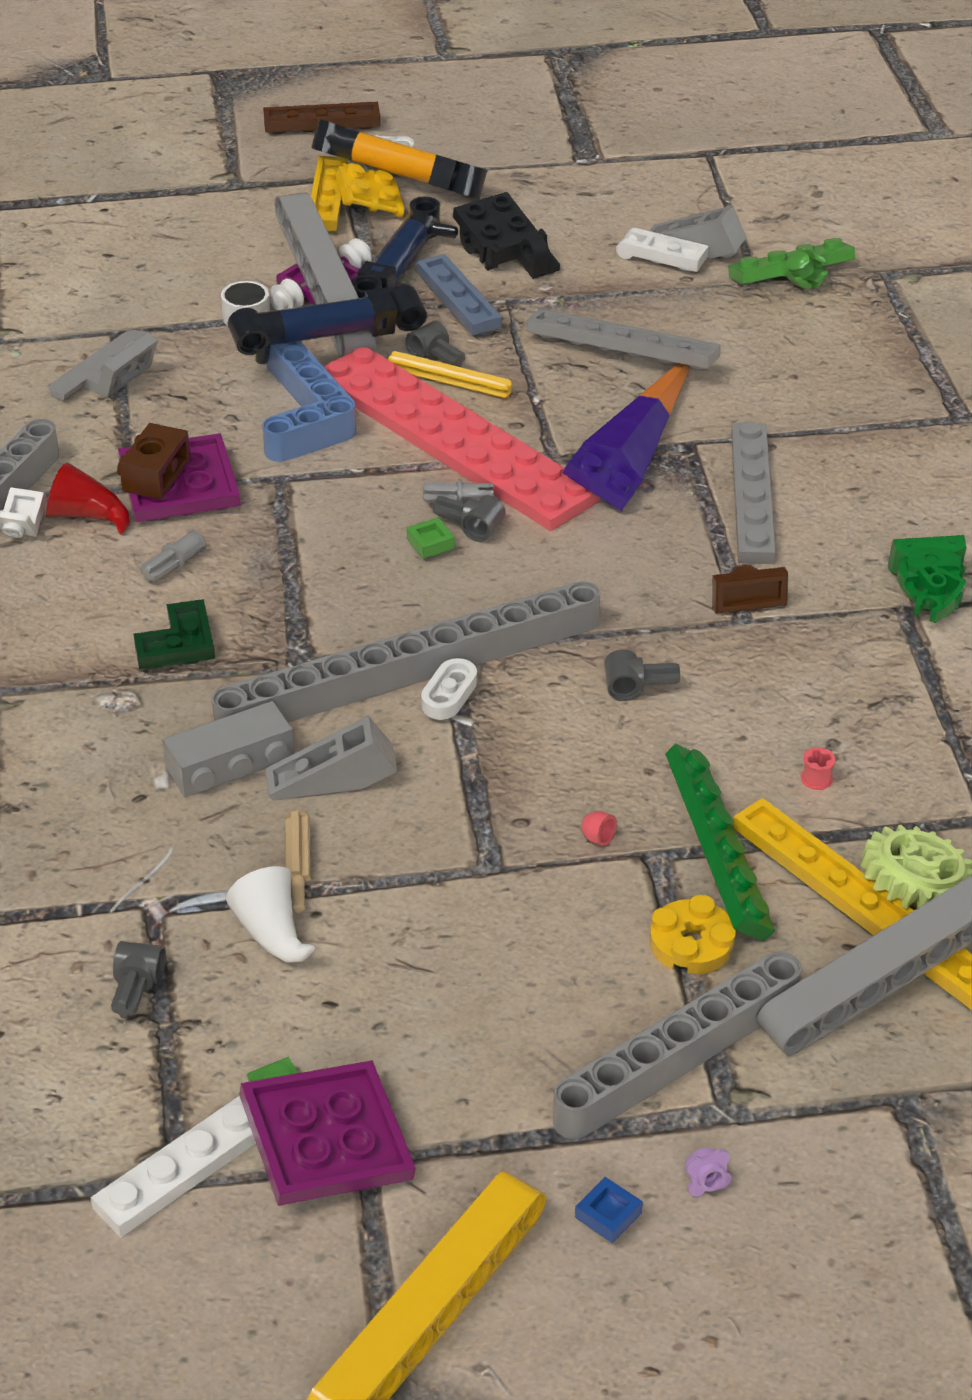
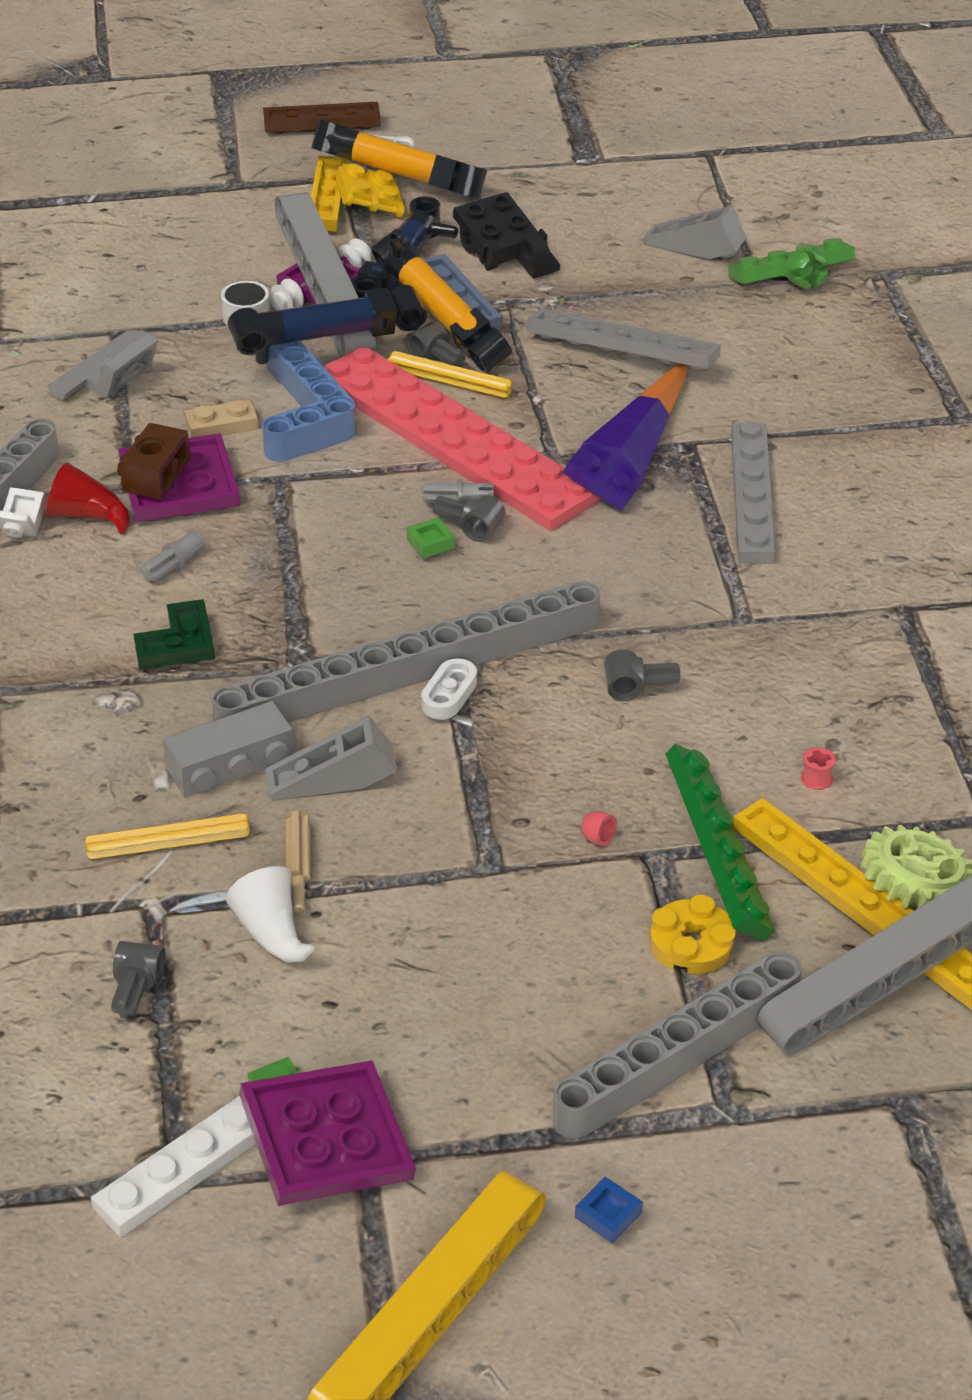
white plate [616,228,709,272] -> none
lavender plate [685,1148,732,1197] -> none
reddish brown tile [712,564,788,614] -> none
green piece [887,535,967,623] -> none
none -> yellow axle [85,813,250,860]
none -> tan plate [184,399,259,438]
none -> piece [370,228,512,373]

